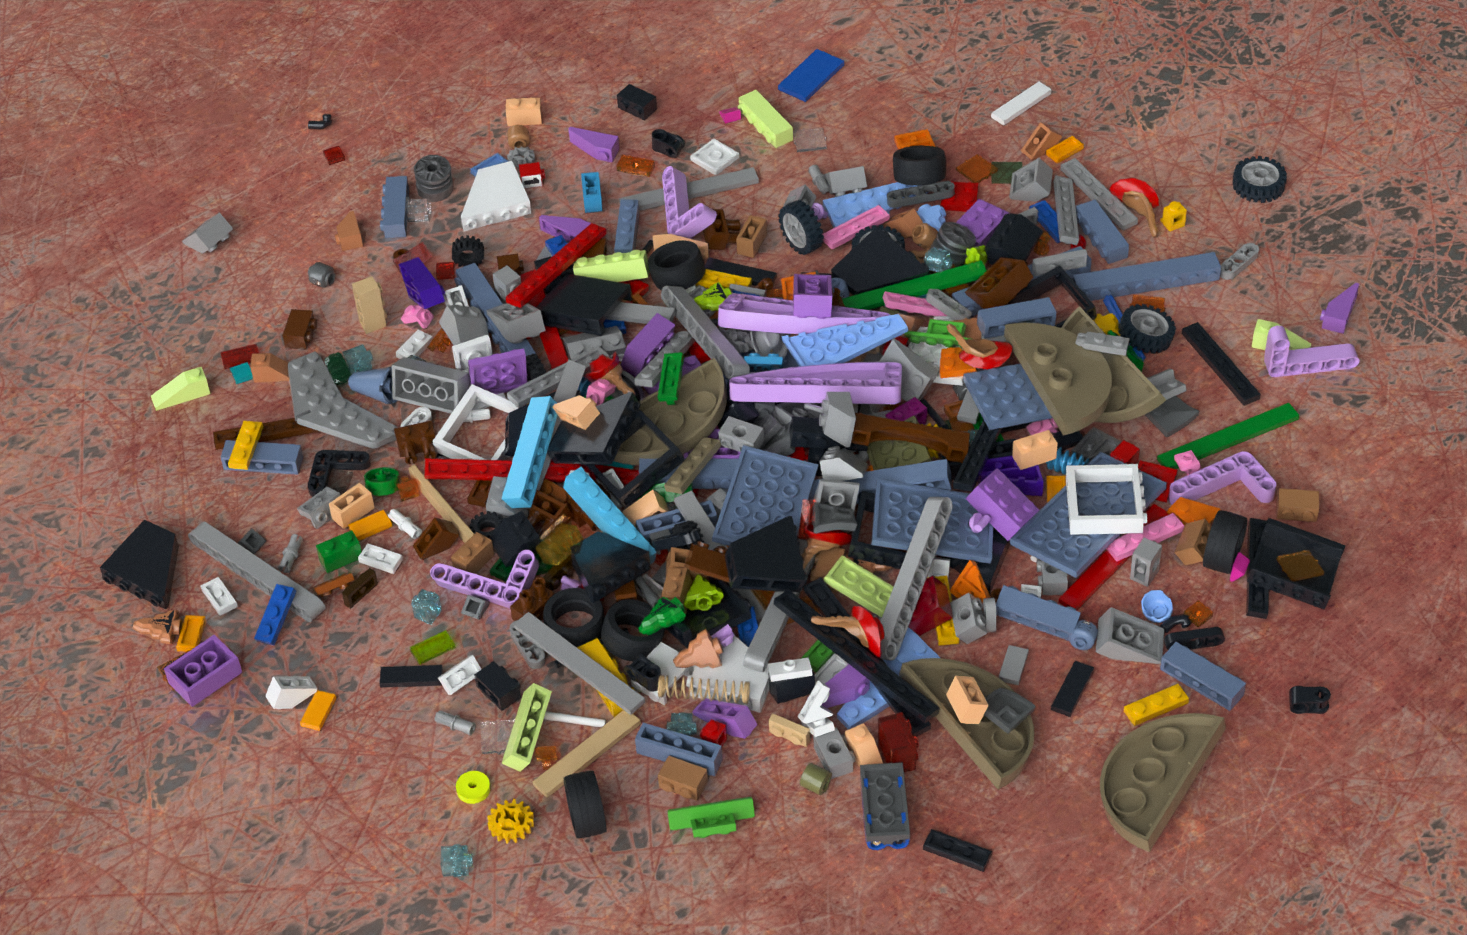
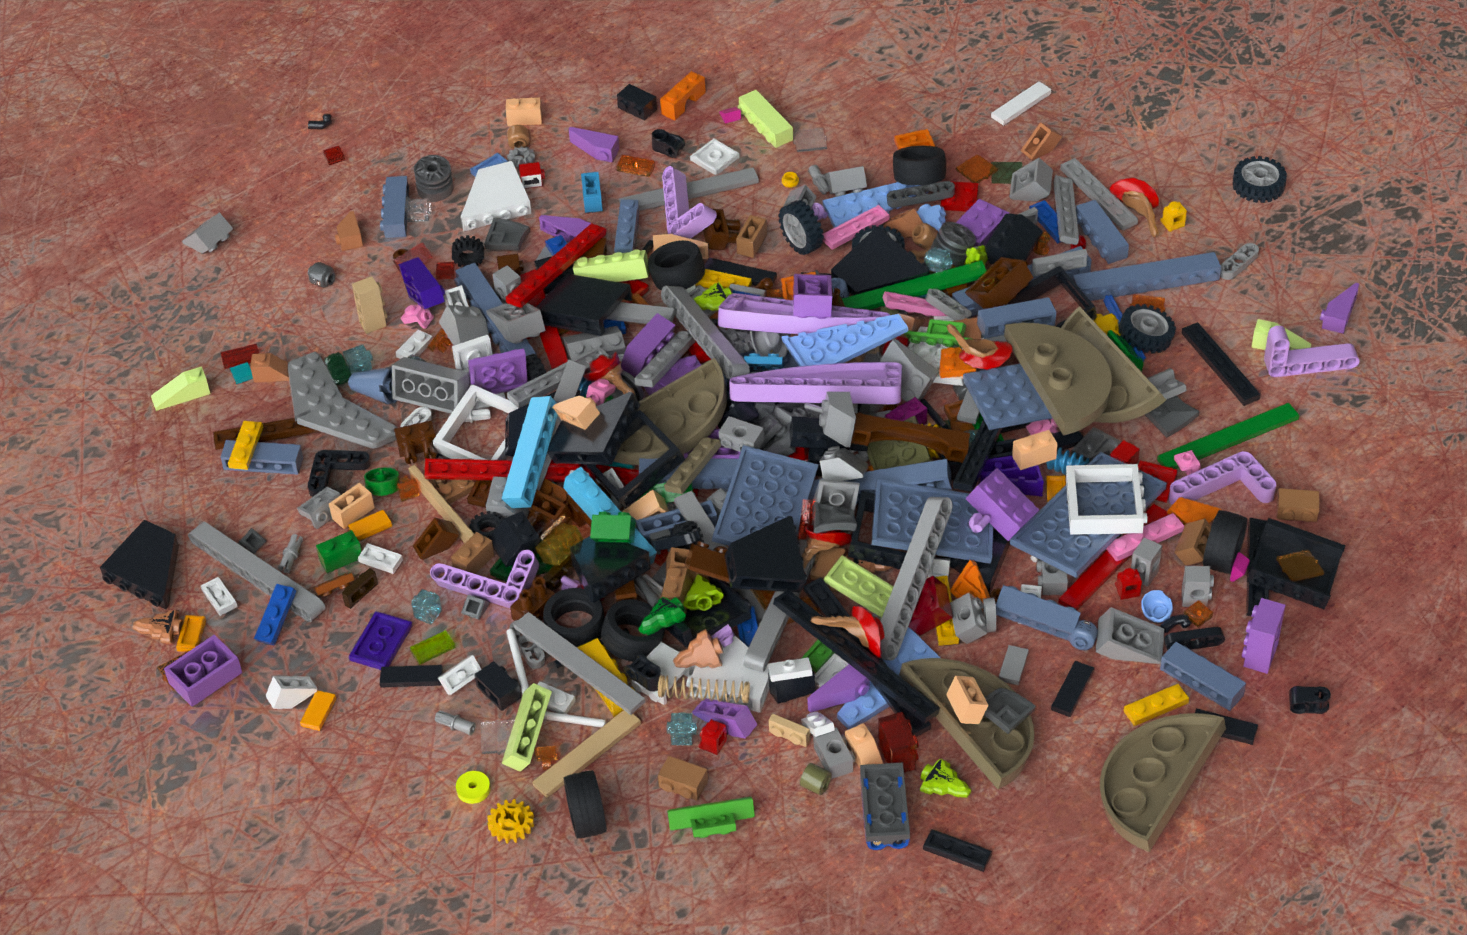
reddish brown brick [282,309,317,350] -> none
white axle [388,509,422,539] -> none
clear light blue brick [440,844,473,877] -> none
sand blue brick [635,723,723,776] -> none
green plate [657,352,684,405] -> none
blue tile [778,49,844,102] -> none
white slope [798,680,833,724] -> none
light orange tile [1046,136,1084,164] -> none
light grey hinge [1075,332,1129,356] -> none
none -> dark purple tile [349,611,412,670]
none -> medium nougat plate [429,479,475,504]
none -> dark grey plate [484,218,530,251]
none -> white bar [506,629,529,695]
none -> white plate [537,681,576,714]
none -> green brick [590,512,636,543]
none -> orange arch [660,71,706,121]
none -> yellow plate [782,172,799,188]
none -> lime rock [920,759,971,798]
none -> red brick [1115,568,1142,600]
none -> light grey brick [1181,566,1214,608]
none -> black tile [1195,708,1258,745]
none -> medium lavender brick [1242,598,1286,674]

